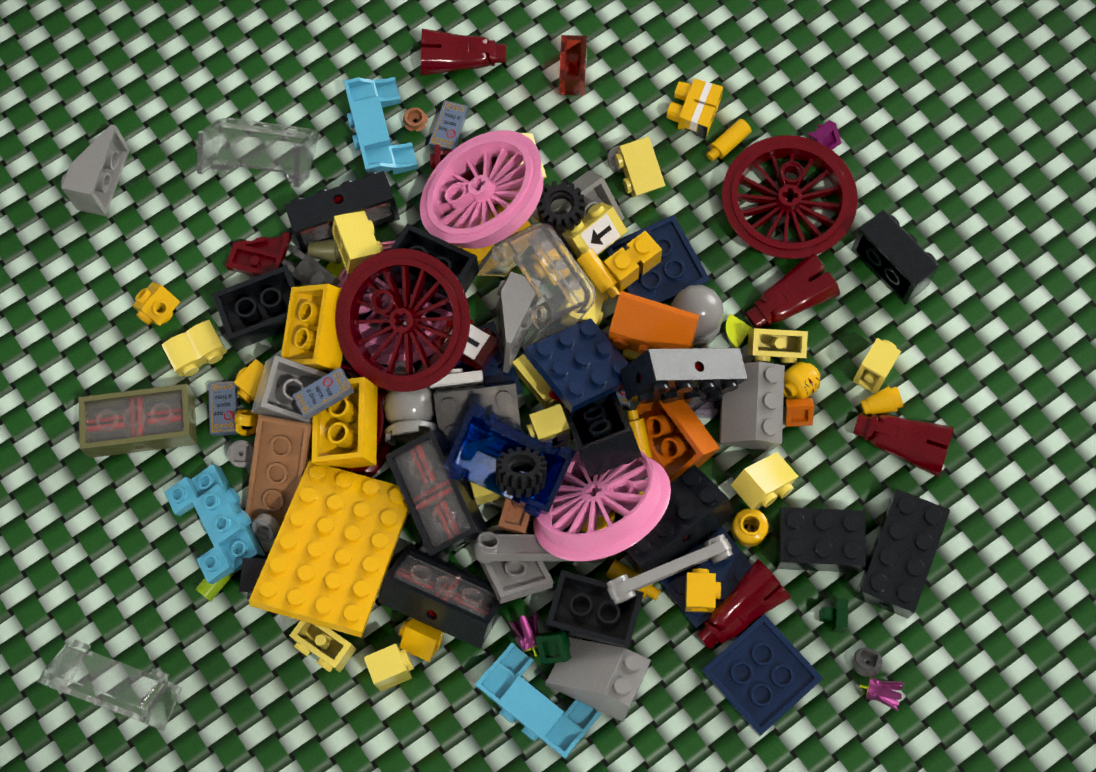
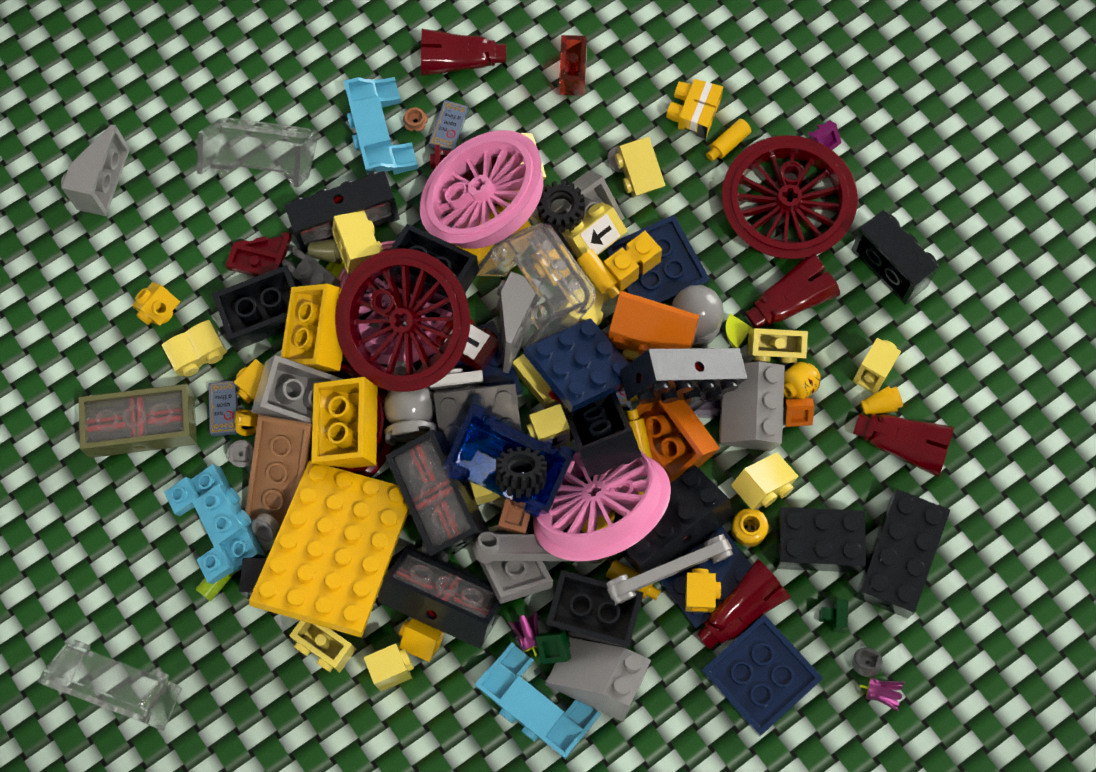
sand blue tile [293,367,354,420] -> none

